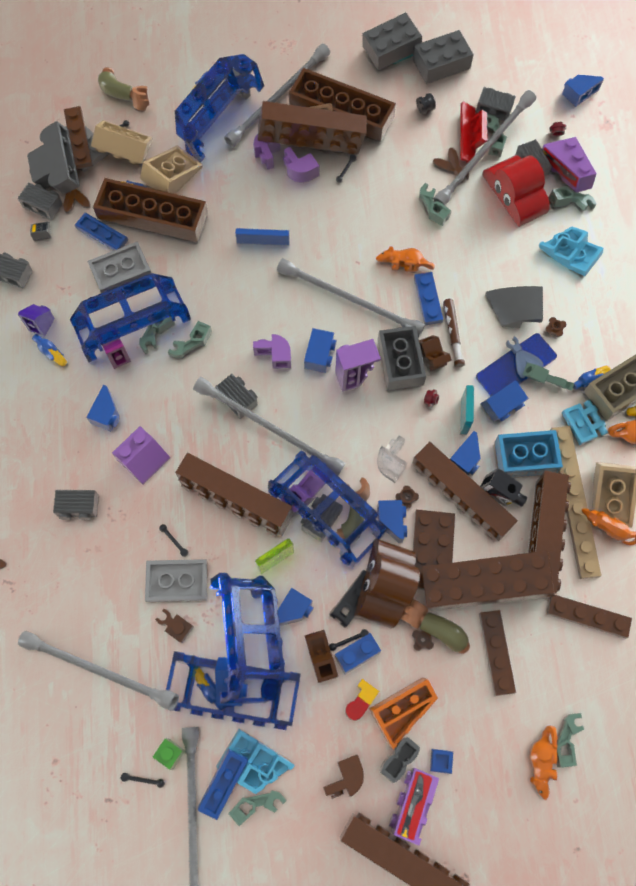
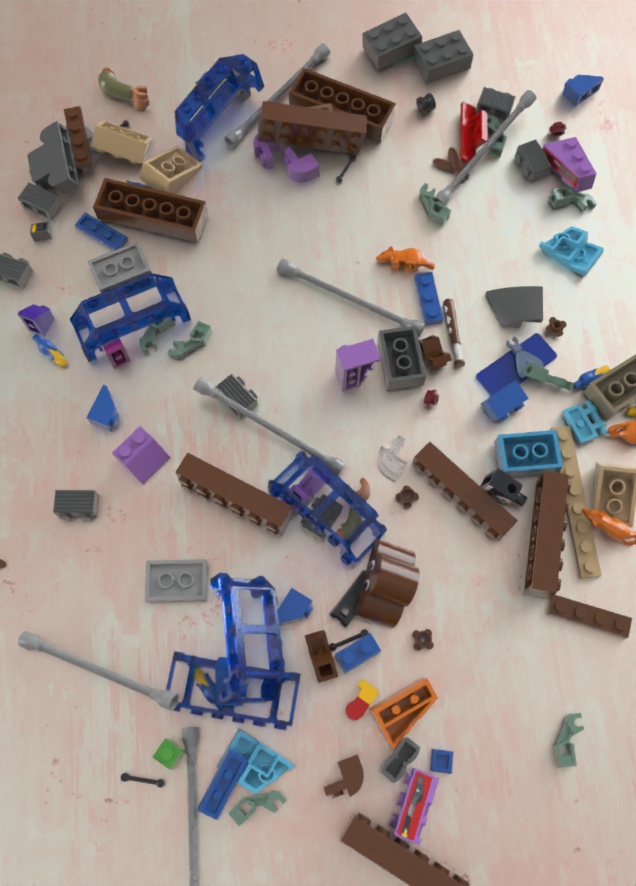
reddish brown piece [63,189,90,213] -> none
reddish brown plate [155,609,194,644] -> none
black hinge [159,524,188,557] -> none
blue tile [235,228,290,245] -> none
medium lavender brick [253,334,291,369] -> none
clear neon green tile [255,538,294,574] -> none
blue brick [304,328,337,373] -> none
blue slope [377,500,407,543] -> none
olive piece [400,599,470,654] -> none
reddish brown plate [413,509,455,590] -> none
reddish brown brick [422,551,555,610] -> none
blue slope [450,431,481,476] -> none
teal tile [460,385,474,435] -> none
reddish brown plate [479,610,516,696] -> none
red brick [482,155,550,227] -> none
orange animal [530,725,557,800] -> none

